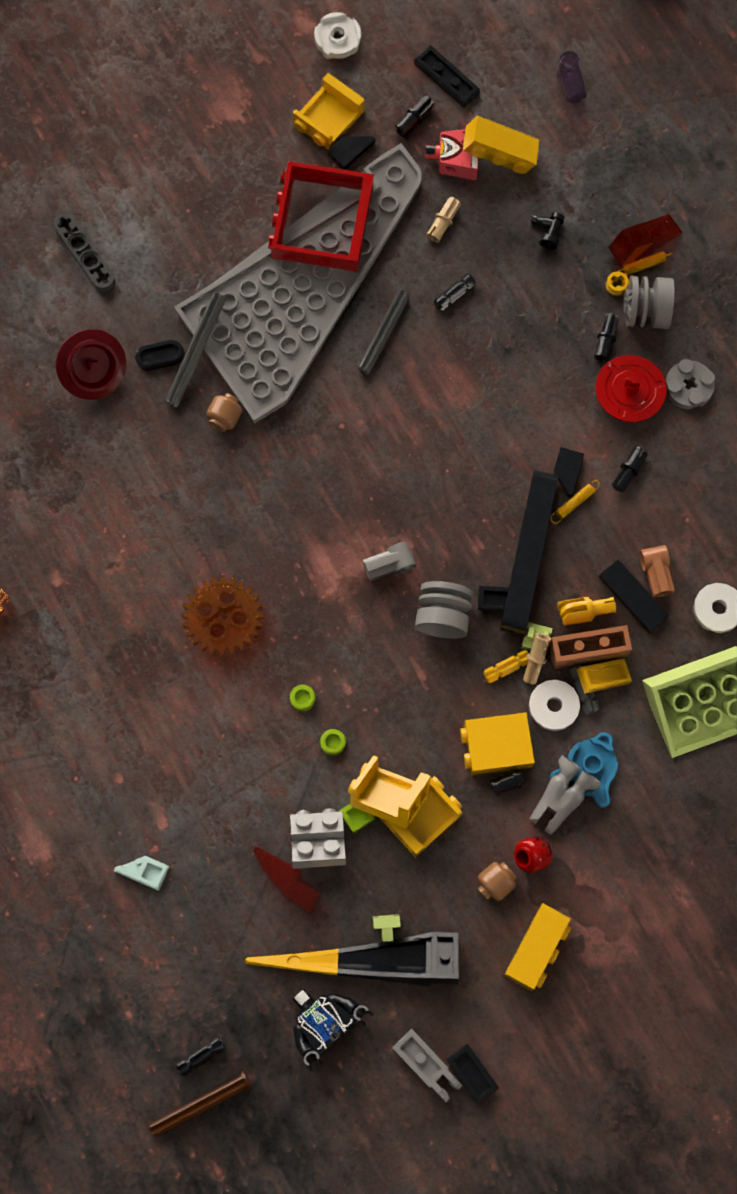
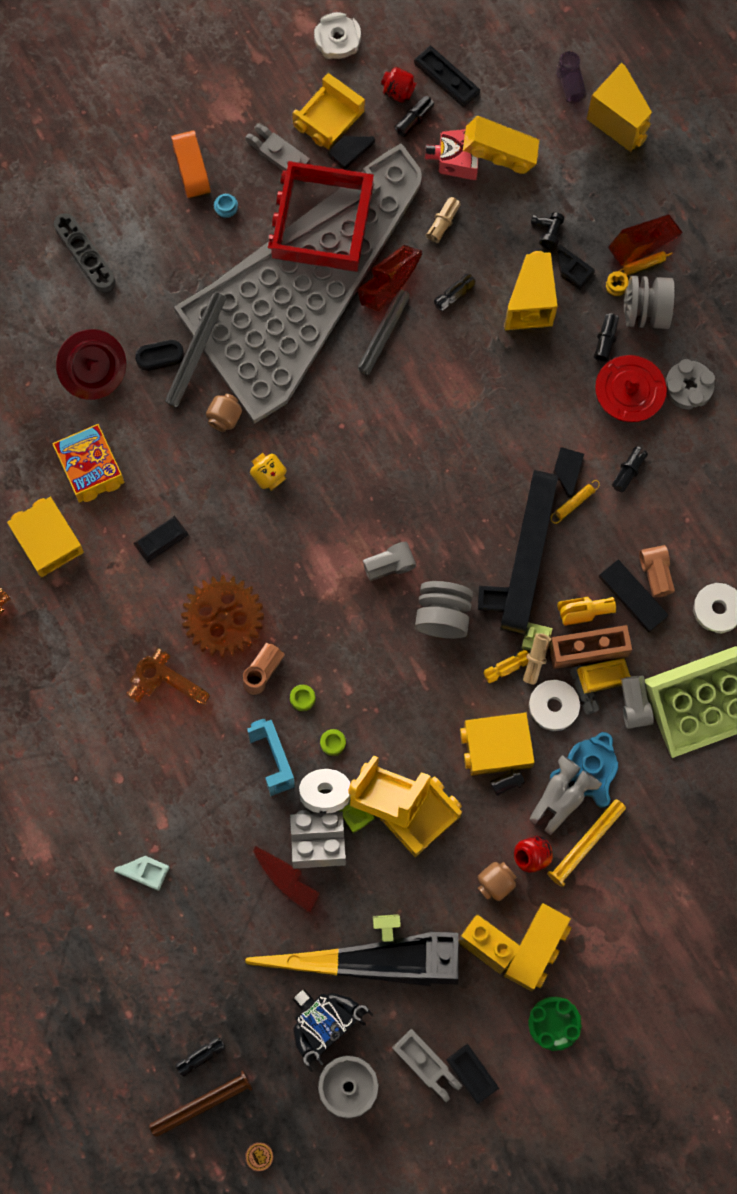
none -> yellow brick [7,496,84,578]
none -> brick [52,424,124,503]
none -> clear orange piece [126,648,210,705]
none -> black tile [133,515,189,563]
none -> orange beam [171,130,211,198]
none -> medium azure plate [214,194,238,218]
none -> nougat piece [243,643,285,695]
none -> light grey hinge [245,123,310,171]
none -> tile [246,1143,273,1171]
none -> medium azure panel [247,719,295,796]
none -> yellow head [250,453,287,491]
none -> white tile [299,769,350,813]
none -> light grey wheel [318,1056,379,1119]
none -> clear red slope [357,245,422,312]
none -> red head [380,67,417,103]
none -> yellow panel [459,915,520,974]
none -> yellow slope [504,251,558,330]
none -> green dish [528,997,582,1051]
none -> yellow axle [547,799,626,887]
none -> black tile [557,245,595,290]
none -> yellow slope [586,63,652,152]
none -> light grey piece [621,676,654,729]

